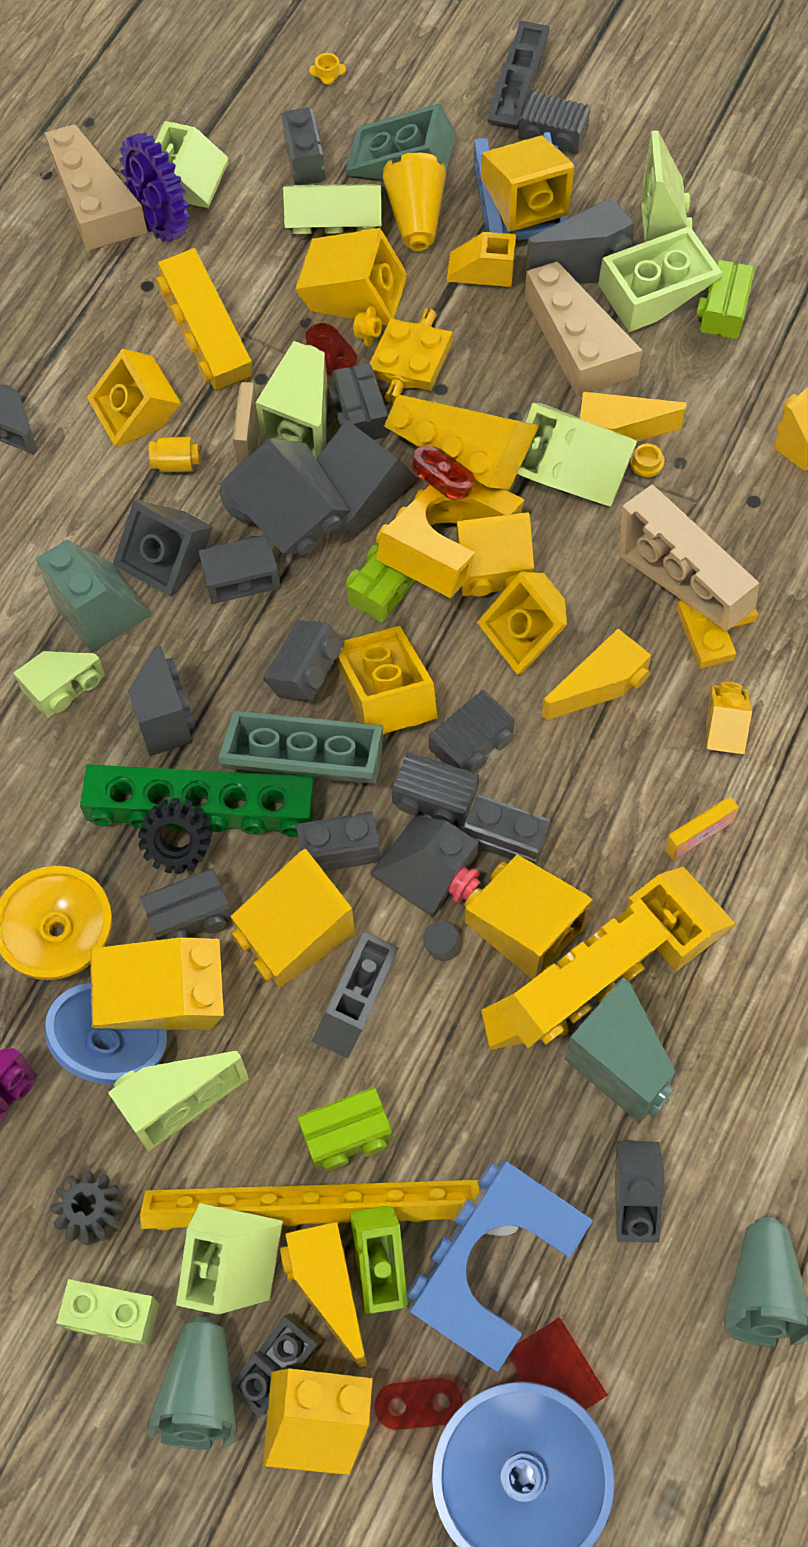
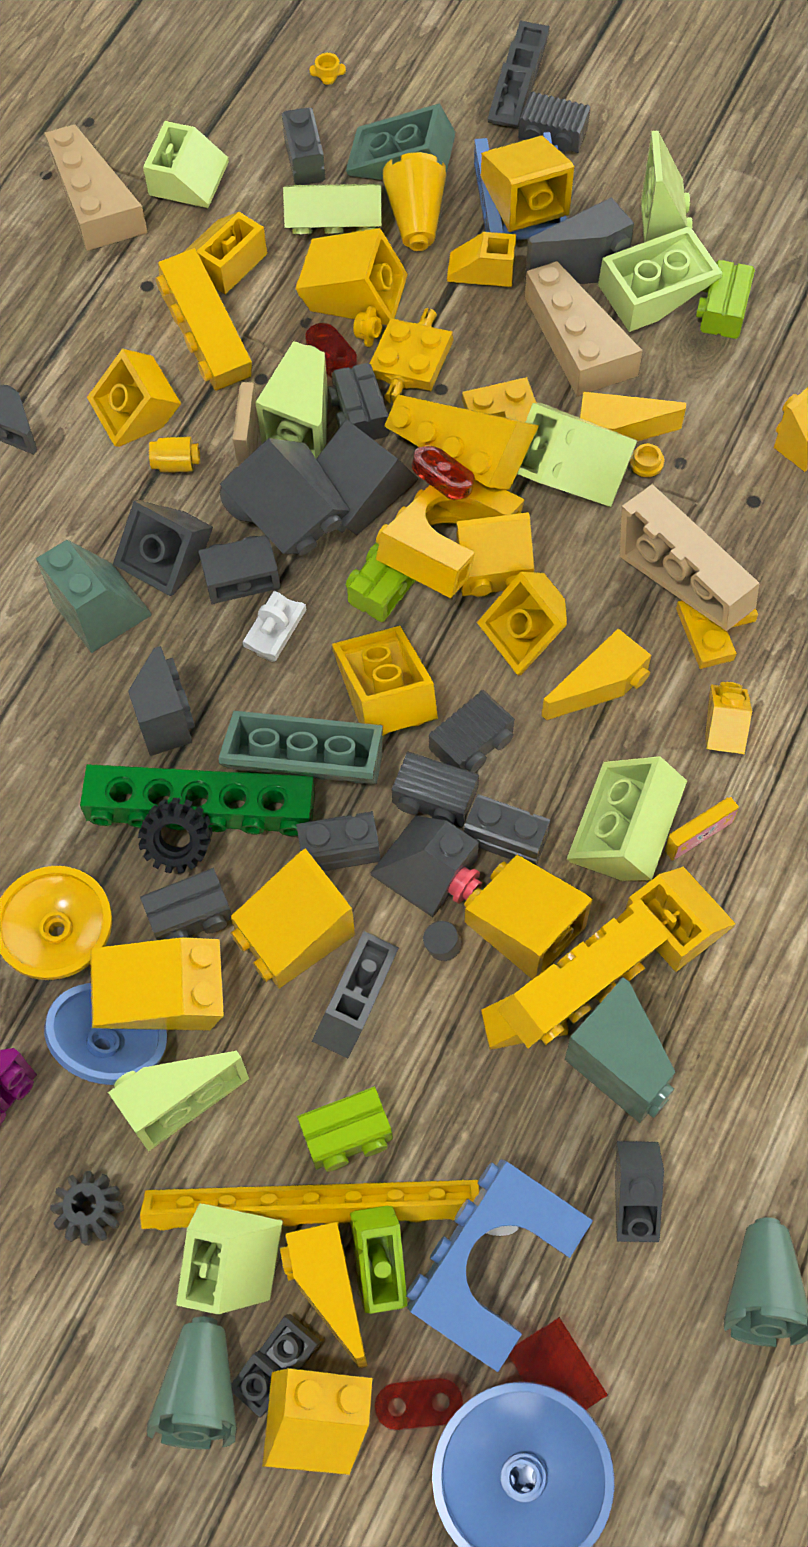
yellowish green slope [14,651,106,719] -> none
yellowish green brick [56,1279,160,1347] -> none
dark purple gear [119,132,190,242] -> none
dark grey brick [263,619,344,701] -> none
none -> yellow slope [184,212,267,294]
none -> white hips [243,591,307,662]
none -> yellow plate [462,377,536,422]
none -> yellowish green slope [567,756,687,881]

